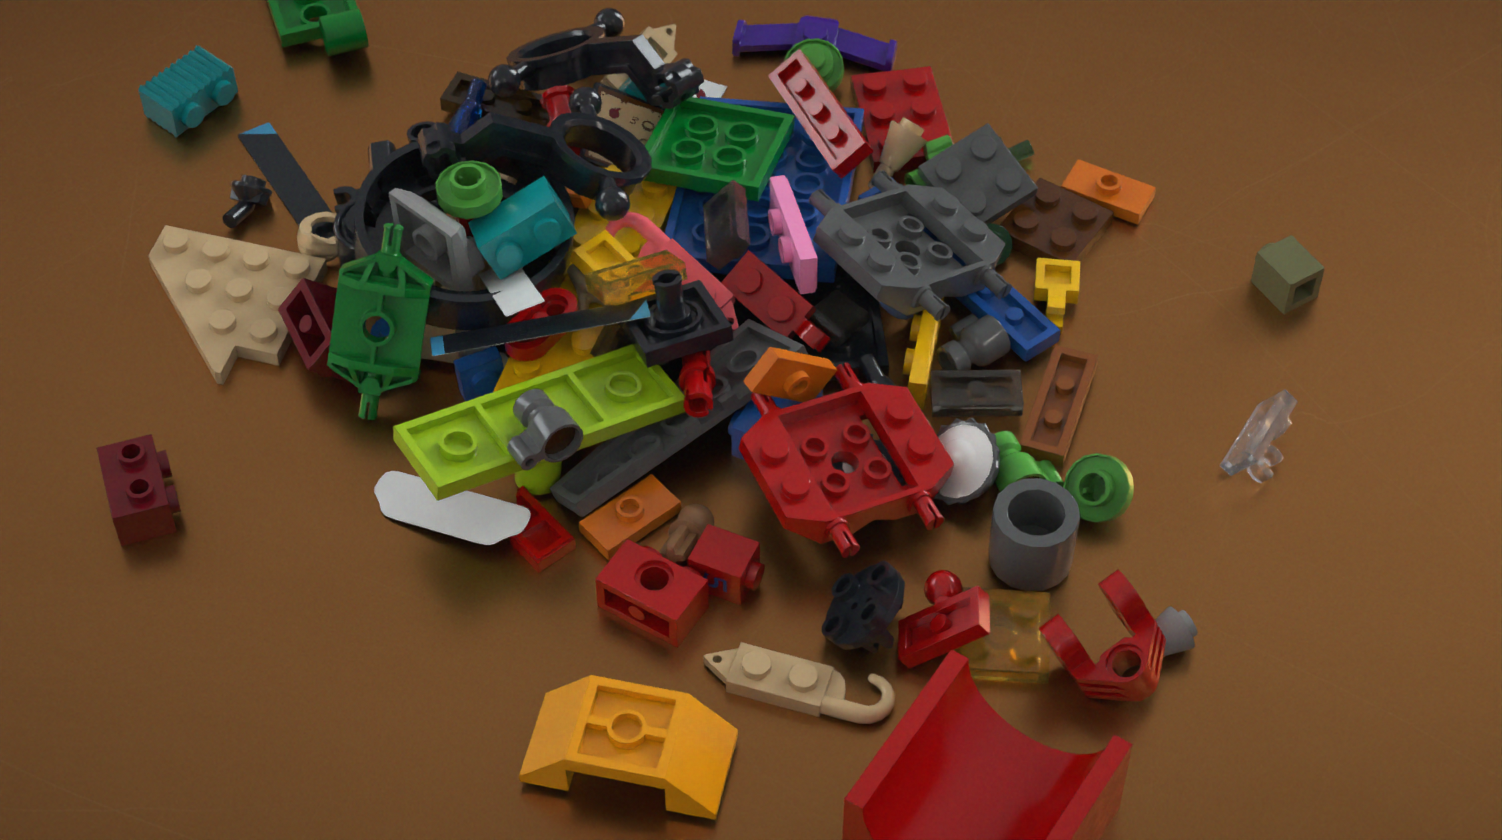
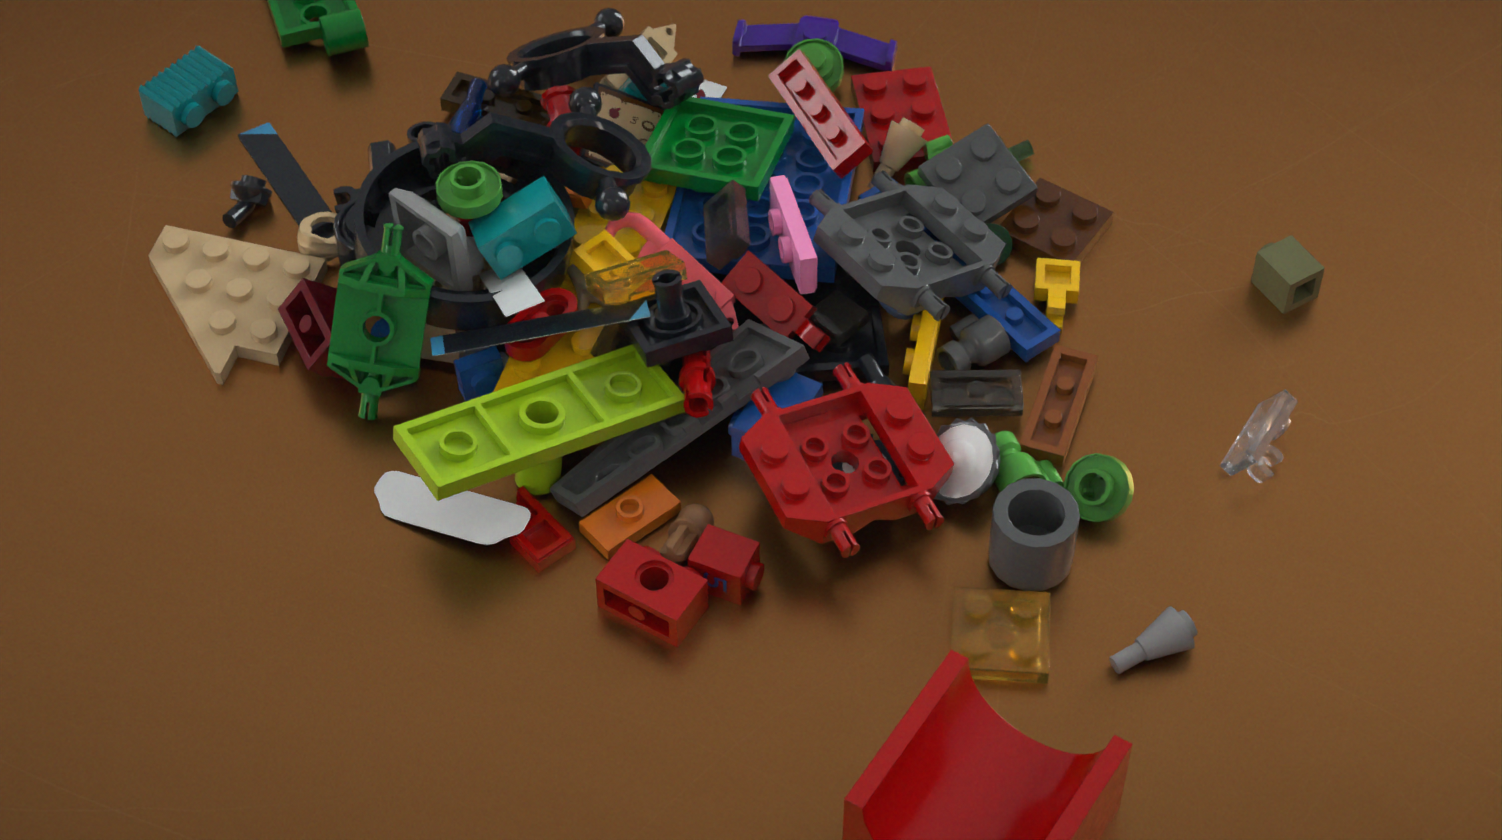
dark red brick [96,434,181,547] -> none
dark grey piece [507,389,583,470] -> none
light orange slope [519,675,738,820] -> none
tan plate [704,642,895,724] -> none
orange plate [743,347,837,402] -> none
black plate [821,561,905,653] -> none
red plate [898,570,990,669] -> none
red piece [1038,569,1166,702] -> none
orange plate [1061,159,1156,225] -> none

